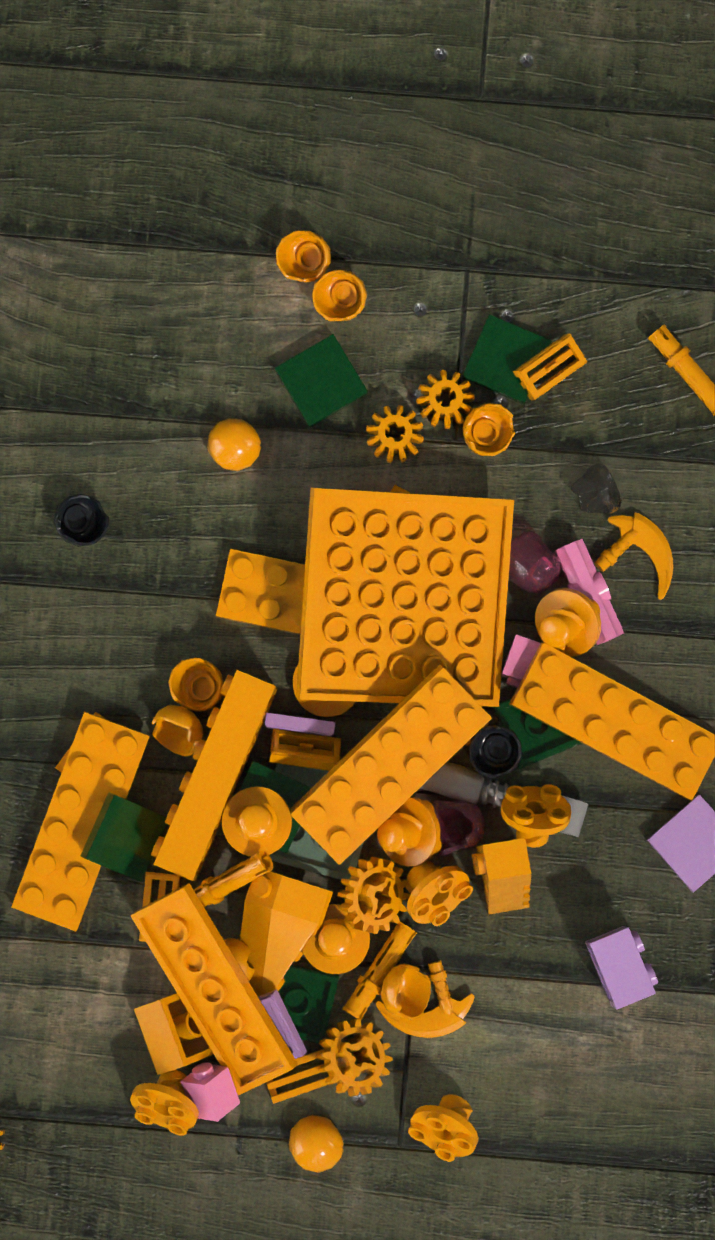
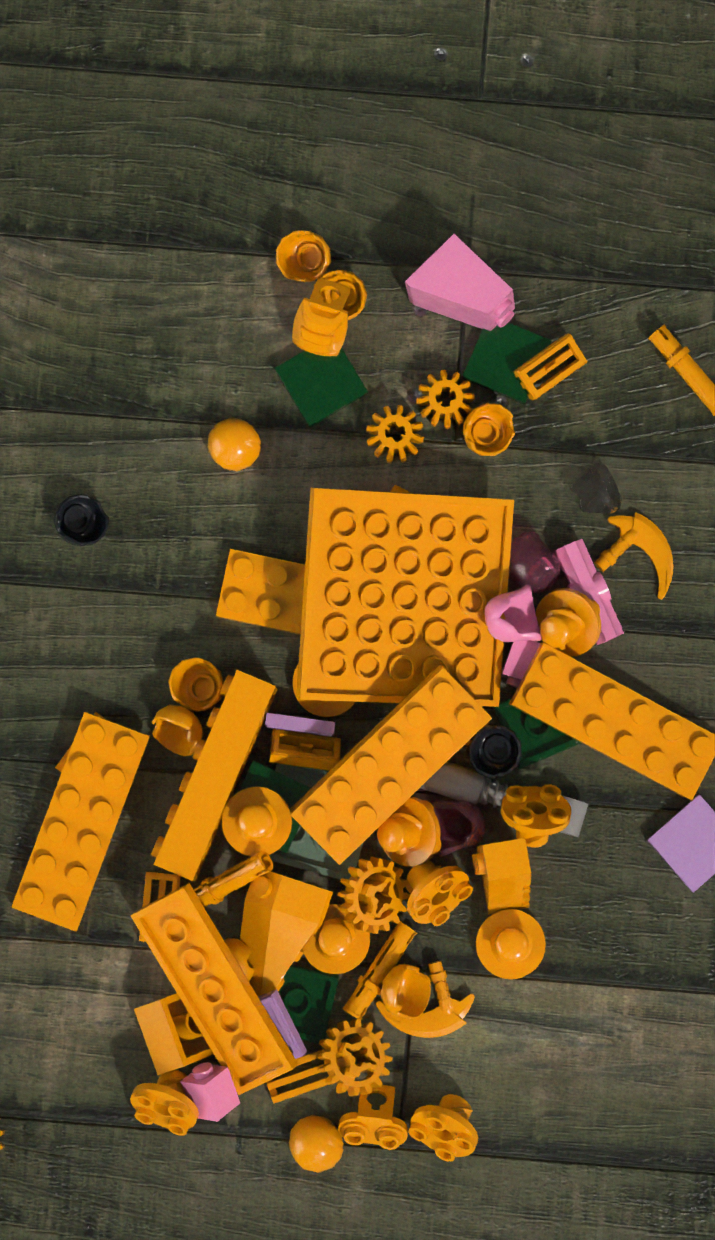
dark green tile [80,792,167,882] -> none
lavender brick [585,926,658,1009] -> none
none -> light orange piece [292,278,350,357]
none -> light orange bracket [338,1085,408,1150]
none -> bright pink slope [405,234,515,331]
none -> light orange plate [476,909,546,979]
none -> bright pink hair [485,585,541,642]

